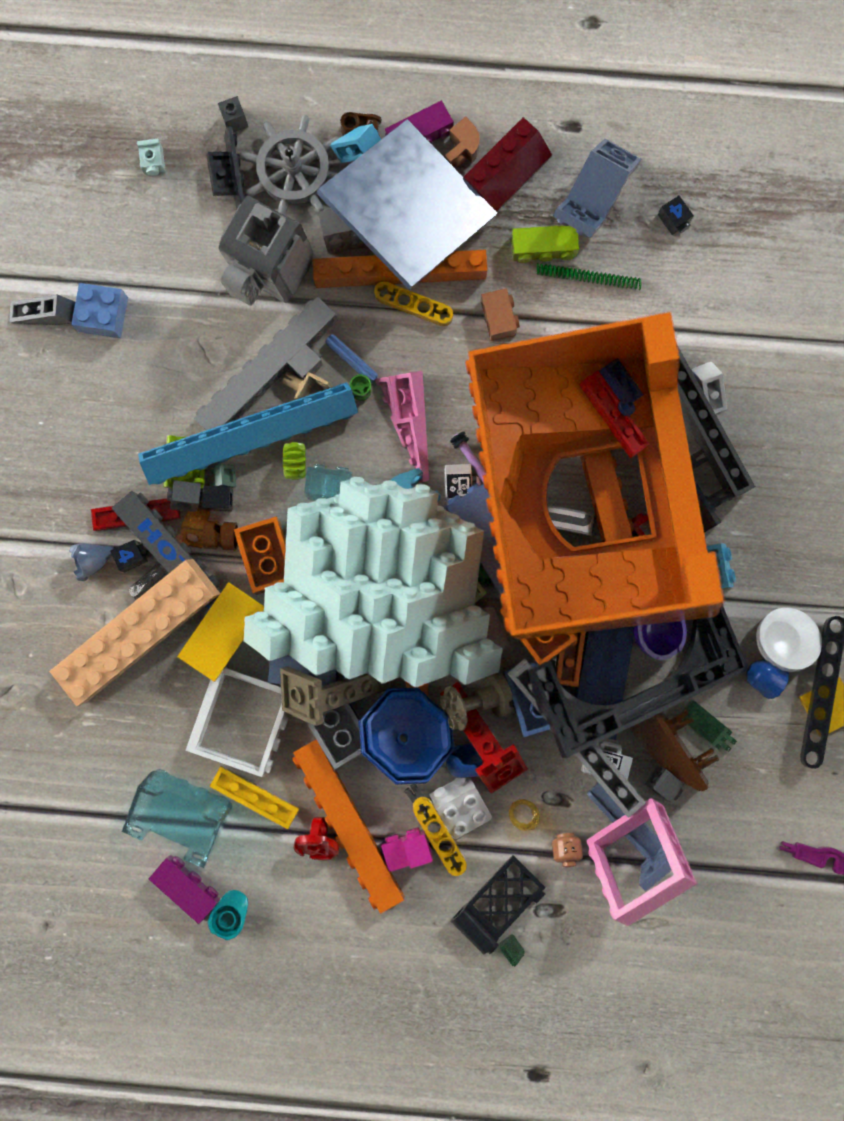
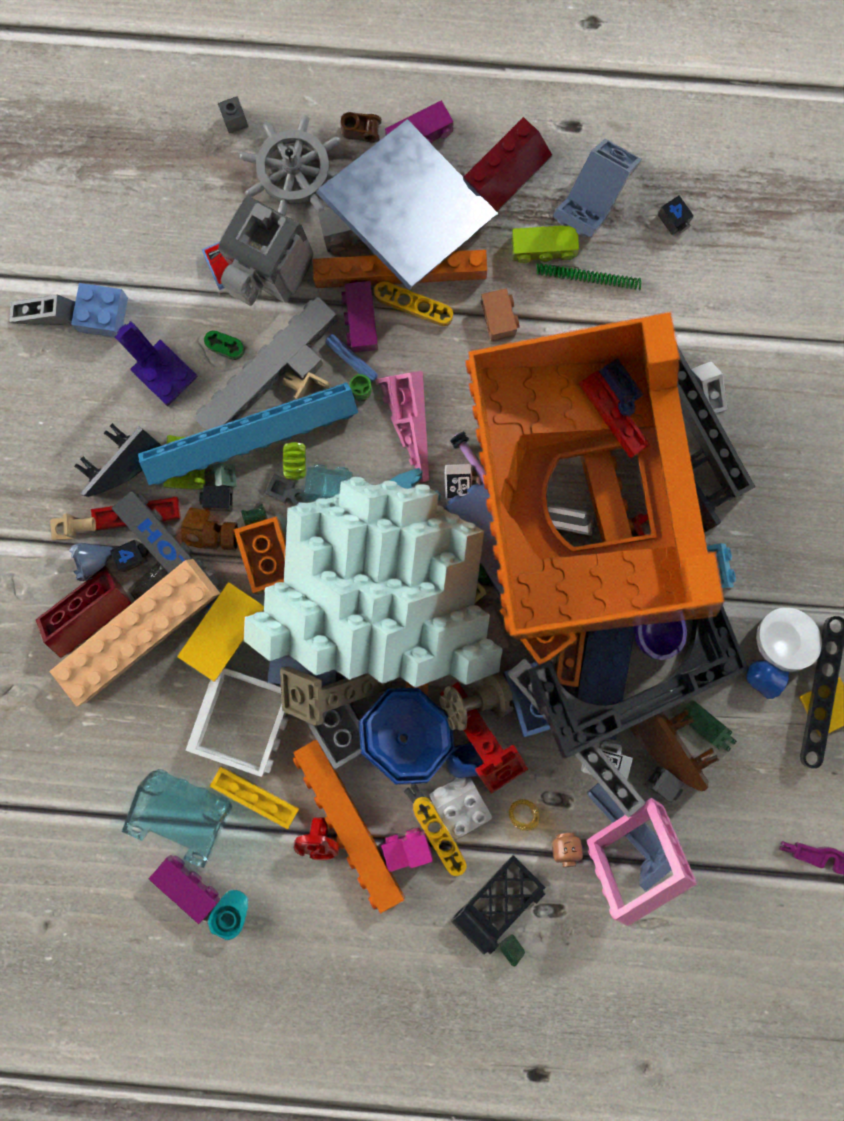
light aqua brick [137,139,165,176] -> none
dark grey brick [167,480,201,513] -> none
black bracket [206,126,246,210] -> none
medium azure slope [330,124,381,163] -> none
nougat brick [445,116,480,167] -> none
none -> dark red slope [36,566,132,658]
none -> tan bracket [50,513,96,541]
none -> black piece [74,423,162,497]
none -> dark purple bracket [115,321,198,407]
none -> red slope [202,242,229,290]
none -> green beam [204,330,245,360]
none -> clear green bush [241,504,268,526]
none -> dark grey plate [265,474,307,506]
none -> magenta brick [341,281,378,353]

